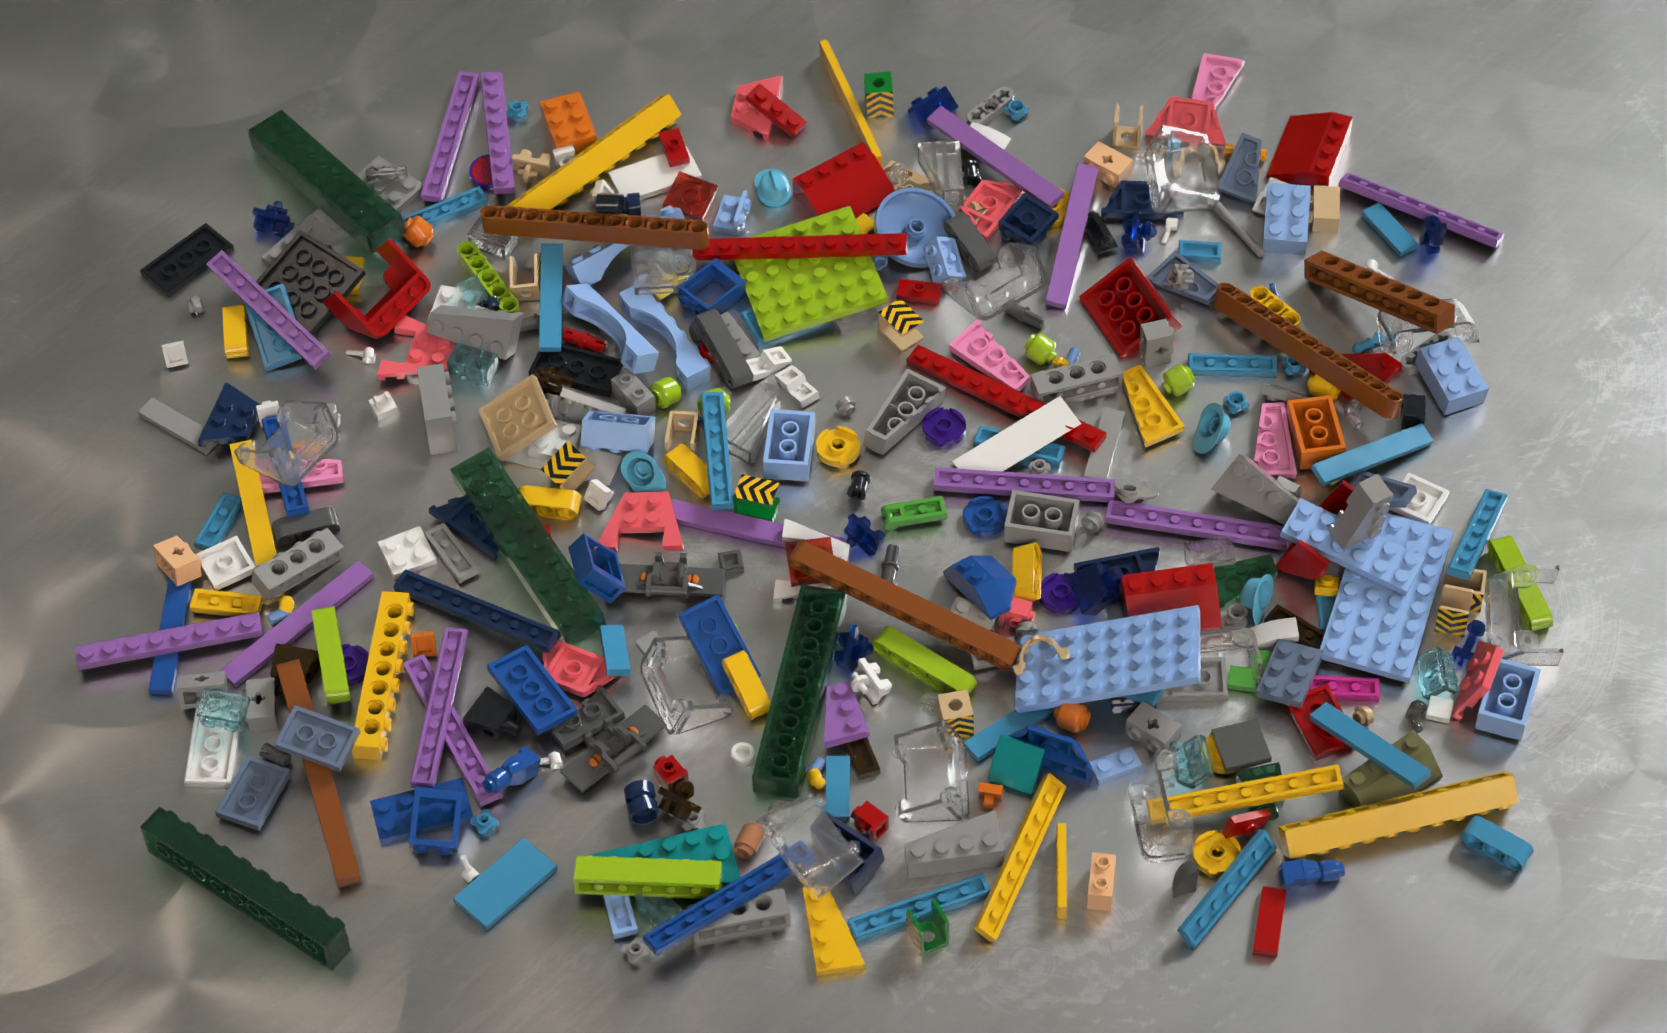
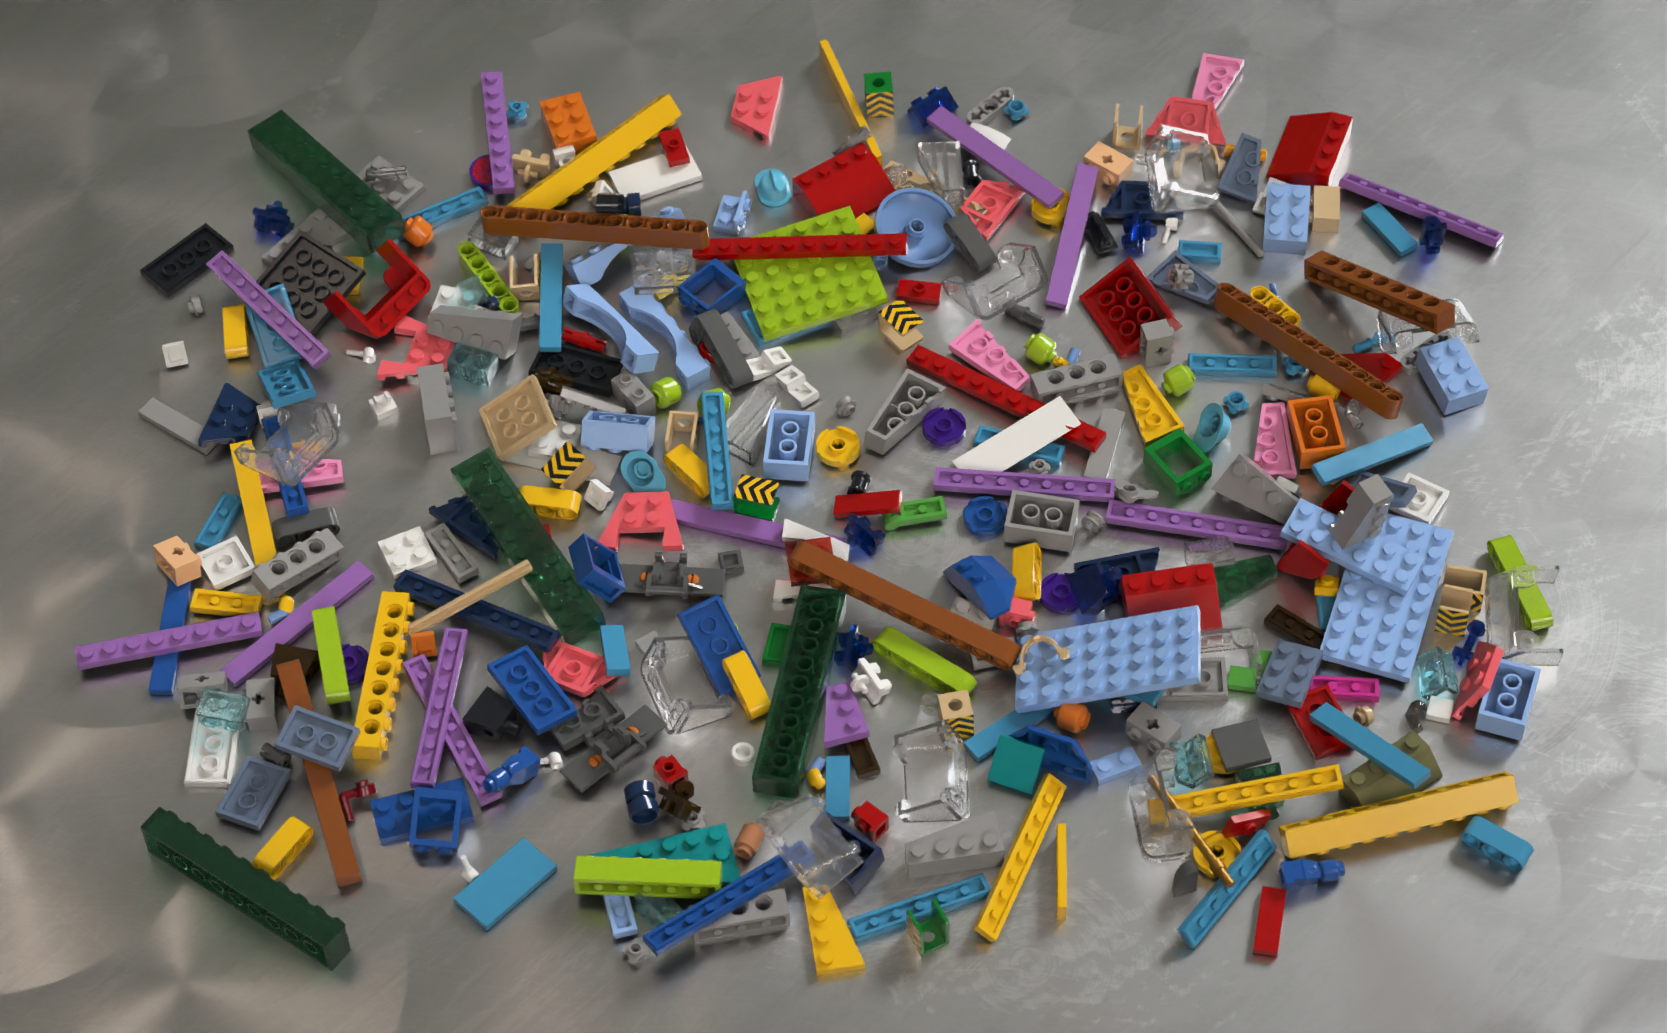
medium lavender plate [421,72,479,203] -> none
dark azure plate [470,809,499,835] -> none
clear red plate [663,171,718,221] -> none
red plate [745,83,807,138] -> none
dark grey axle [880,544,900,584] -> none
light blue bracket [923,236,966,283] -> none
orange tile [978,782,1004,809] -> none
dark blue plate [998,193,1059,252] -> none
light nougat brick [1087,852,1116,911] -> none
light grey plate [1225,604,1249,627] -> none
medium azure piece [1240,574,1274,625] -> none
white slope [1248,617,1299,650] -> none
white hand [1365,259,1393,279] -> none
black brick [1401,394,1426,429] -> none
dark azure tile [1447,489,1508,581] -> none
none -> yellow beam [251,816,314,881]
none -> dark azure tile [257,359,317,409]
none -> dark red plate [339,779,377,822]
none -> tan axle [408,560,533,633]
none -> green tile [762,623,794,668]
none -> light grey pin [832,125,872,157]
none -> red tile [833,490,902,518]
none -> green window [1143,428,1213,497]
none -> pearl gold bar [1149,775,1235,889]

